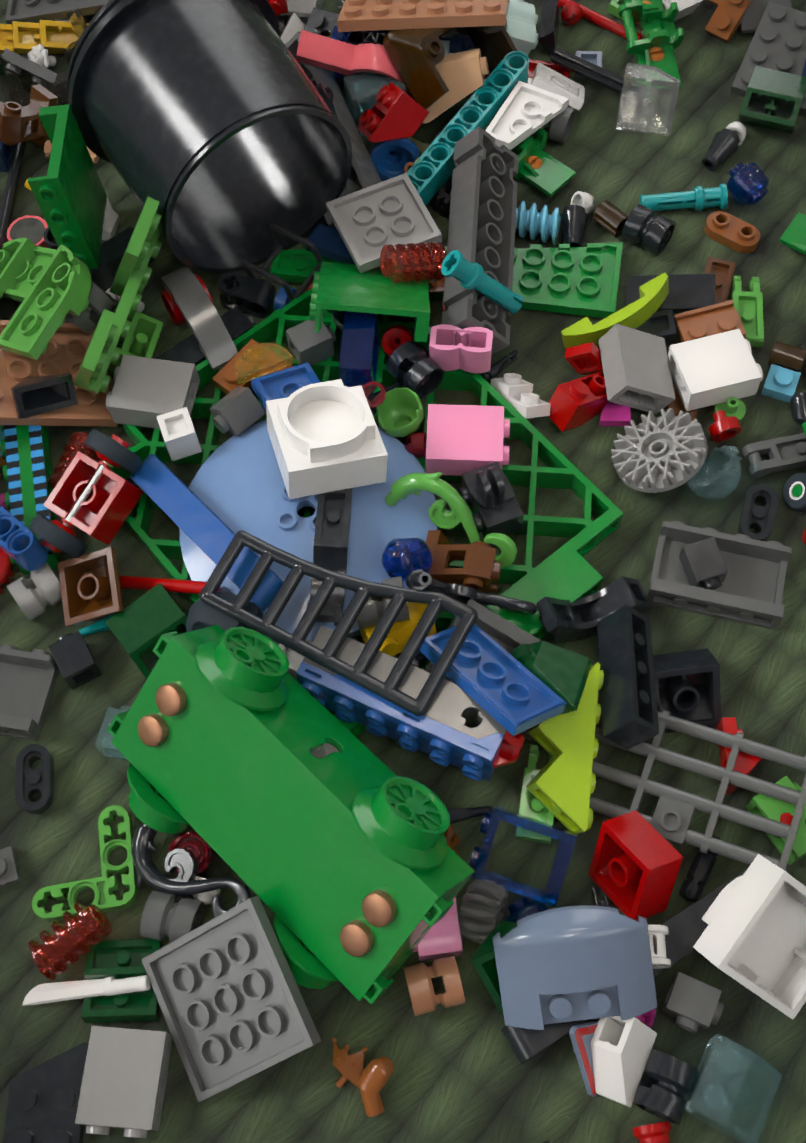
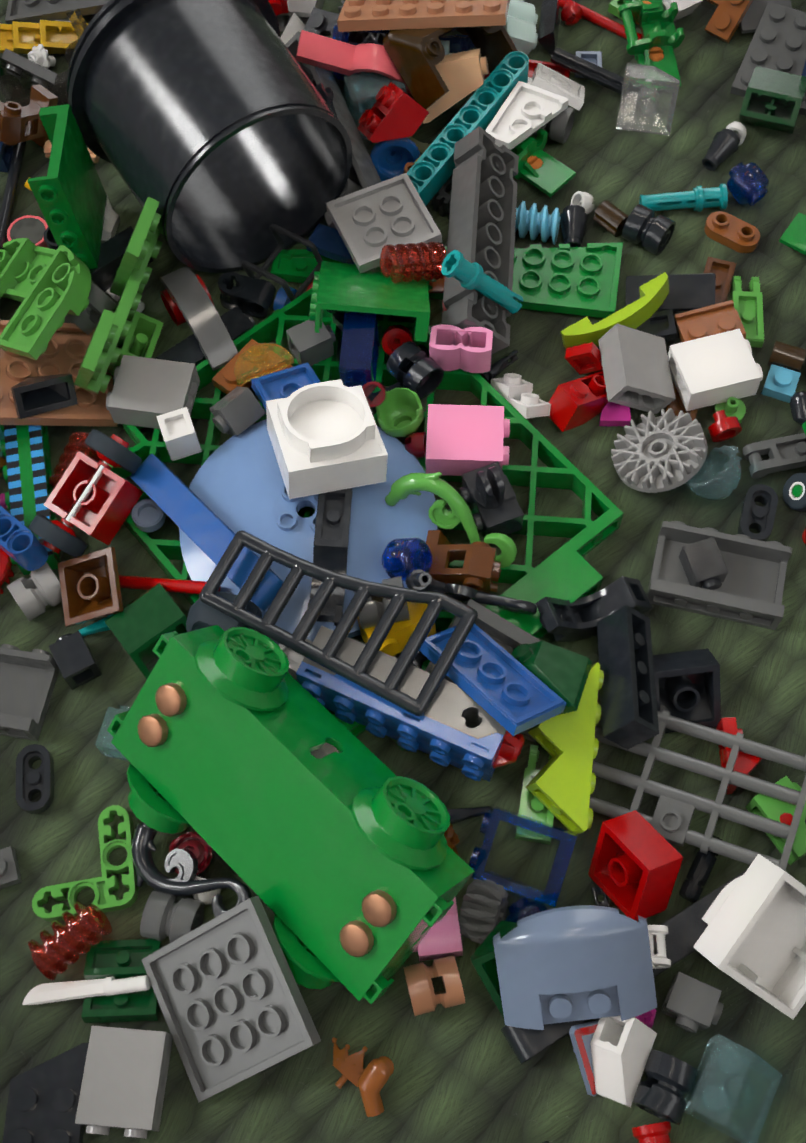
none -> sand blue tile [132,499,166,532]

